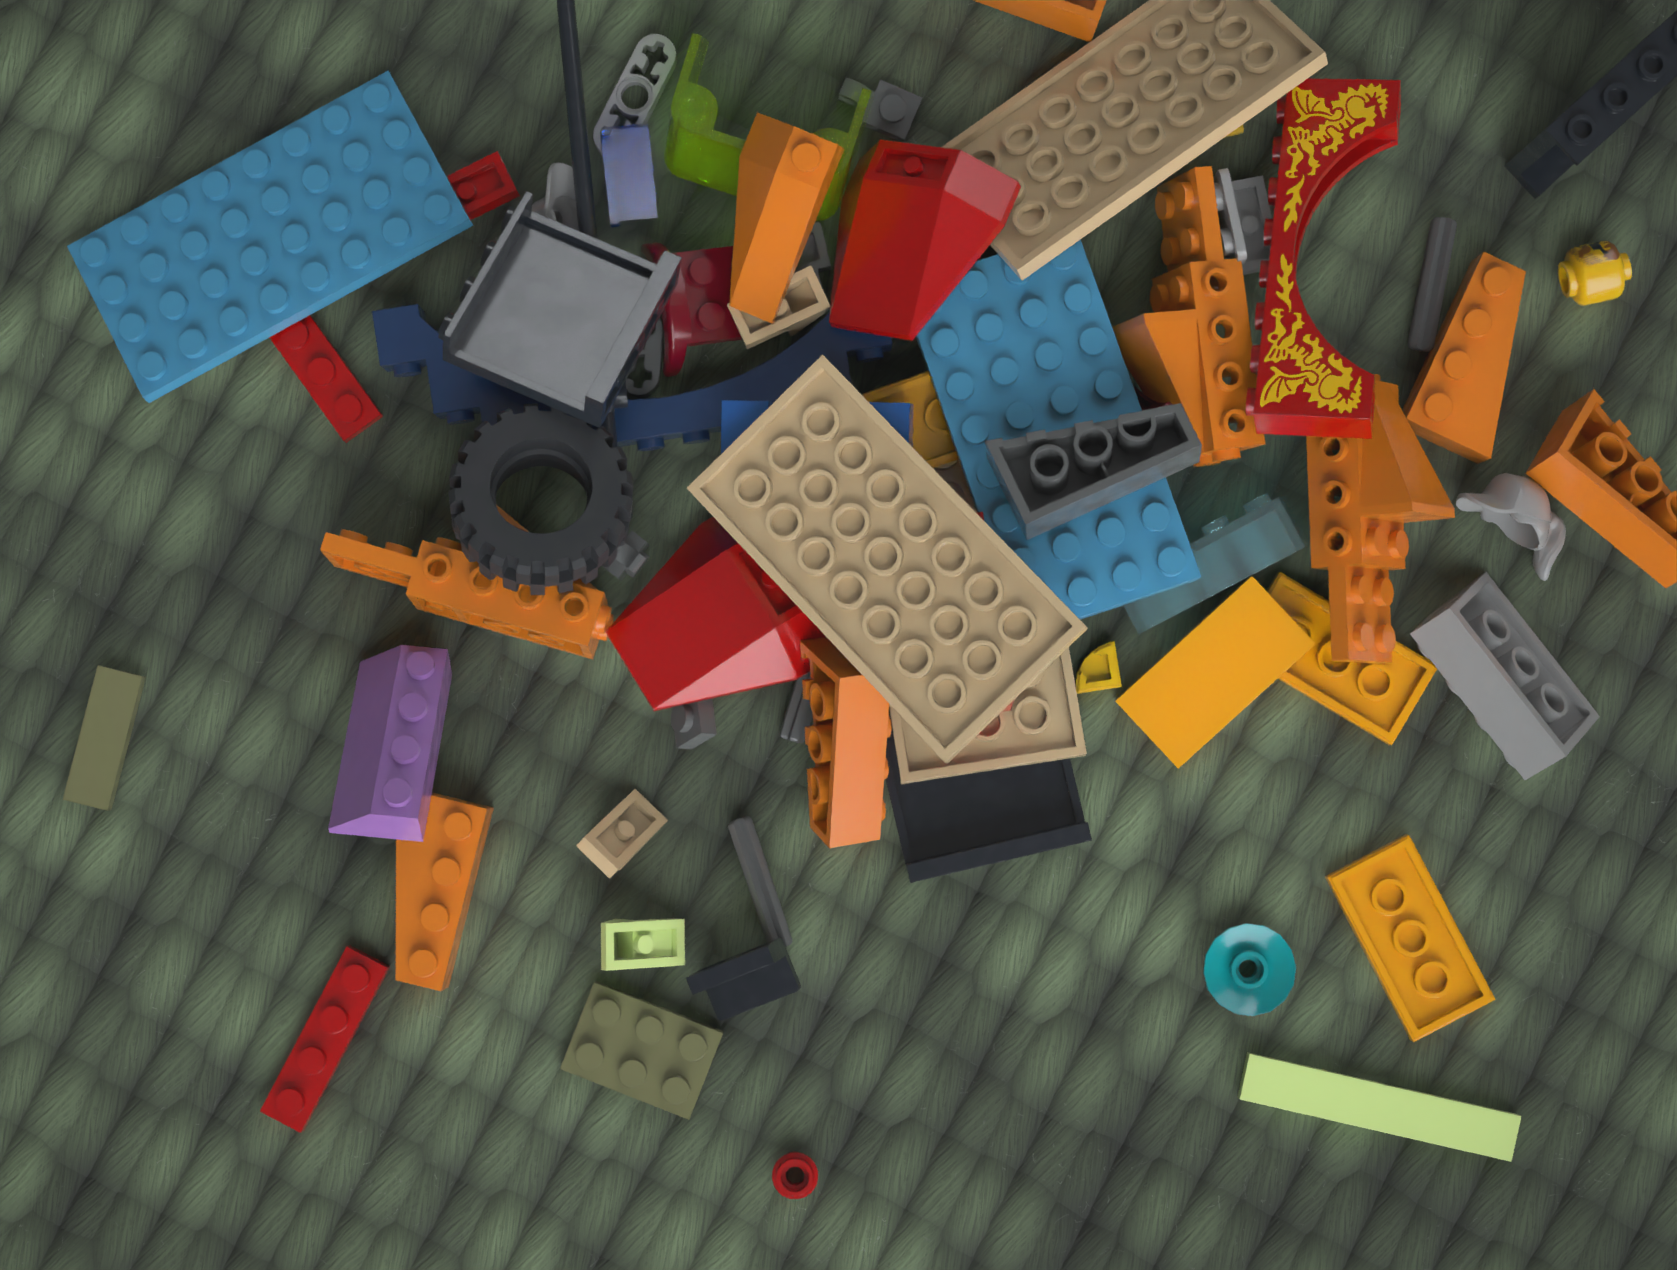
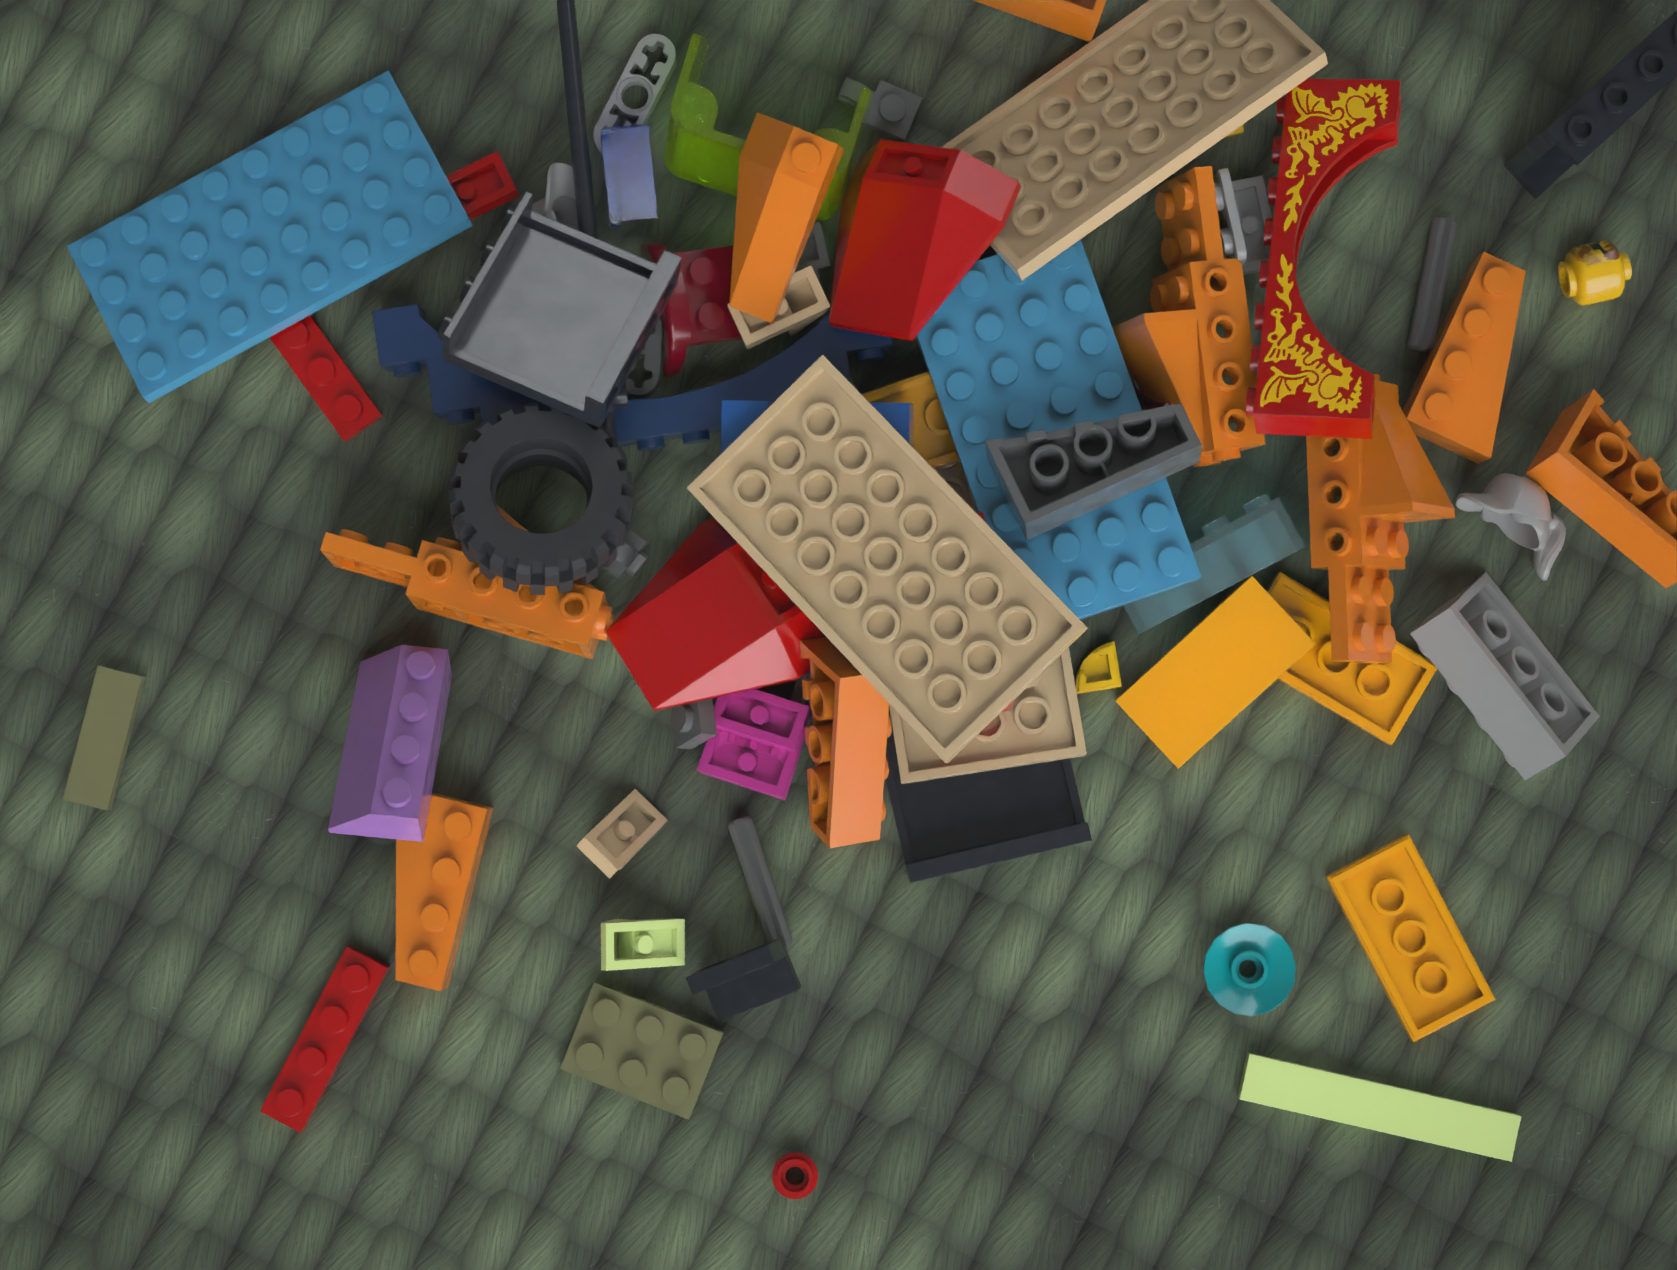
none -> dark pink slope [697,689,811,801]

